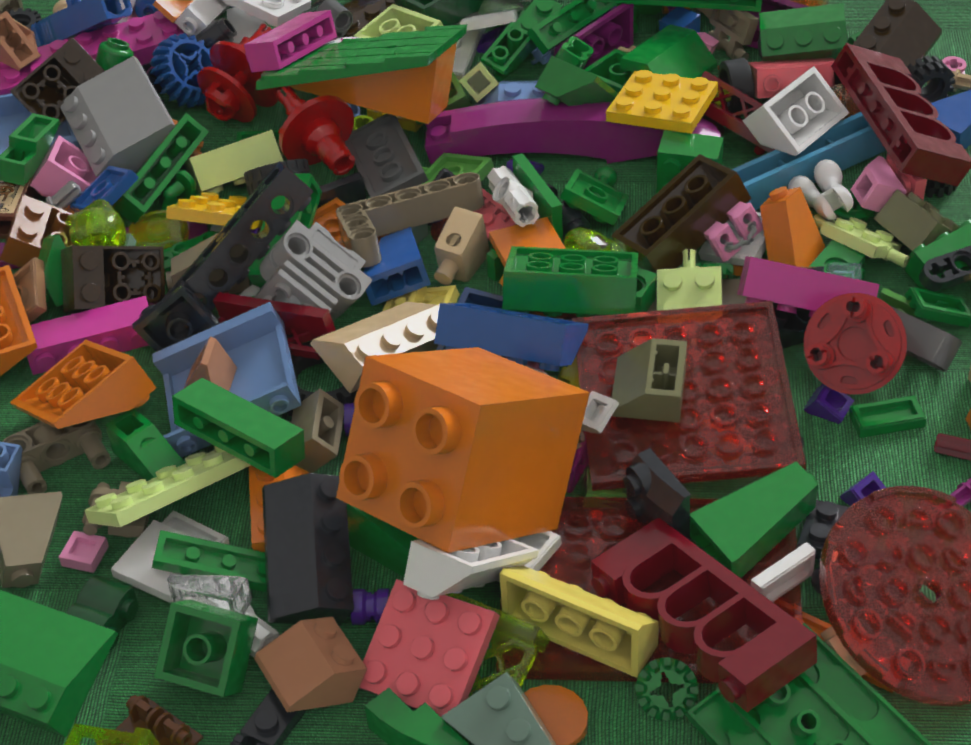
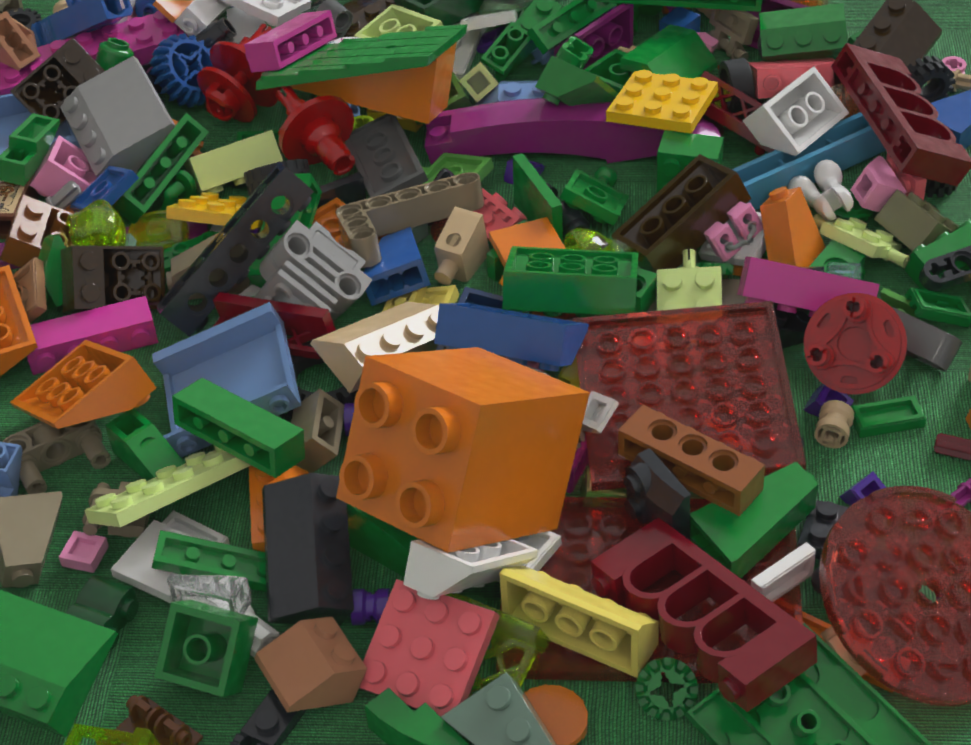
black slope [132,285,220,352] -> none
nougat slope [184,336,237,391] -> none
white piece [487,166,540,227] -> none
olive slope [612,338,687,422] -> none
none -> dark orange brick [618,405,765,516]
none -> tan wheel [814,400,855,449]

